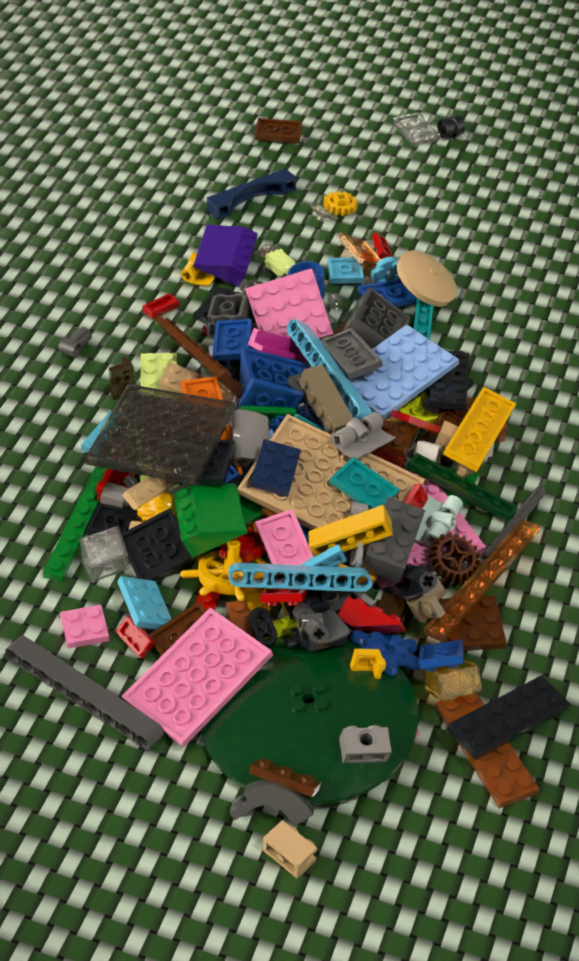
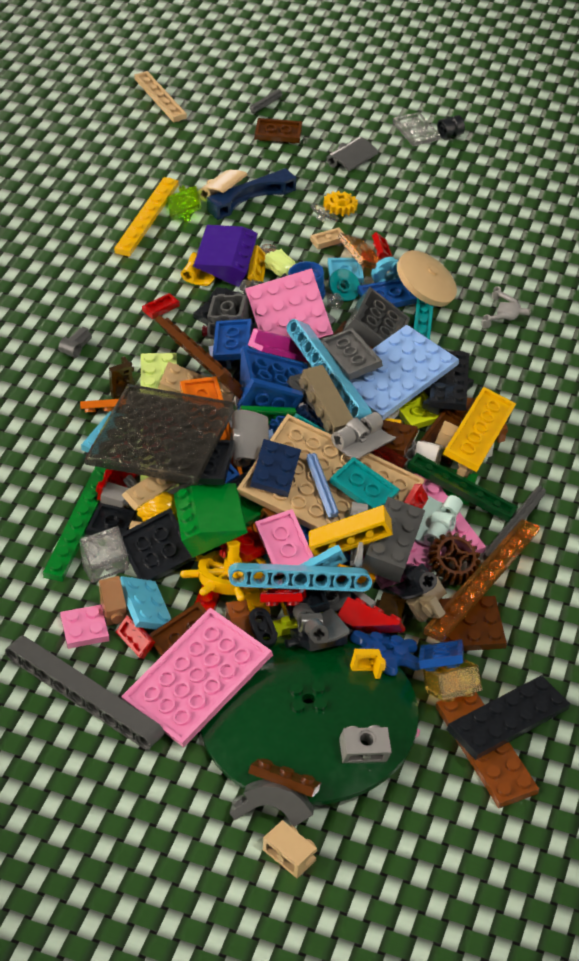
red tile [390,409,441,434] -> none
none -> orange plate [80,398,127,413]
none -> medium nougat slope [99,576,127,626]
none -> yellow plate [114,177,179,257]
none -> tan plate [134,71,187,122]
none -> clear neon green plate [167,185,202,223]
none -> tan panel [198,170,247,201]
none -> yellow plate [247,245,266,282]
none -> dark grey axle [249,89,283,113]
none -> medium blue axle [306,453,339,518]
none -> tan plate [310,227,347,249]
none -> dark grey panel [326,137,378,171]
none -> teal dish [329,269,360,301]
none -> light grey piece [481,286,530,328]

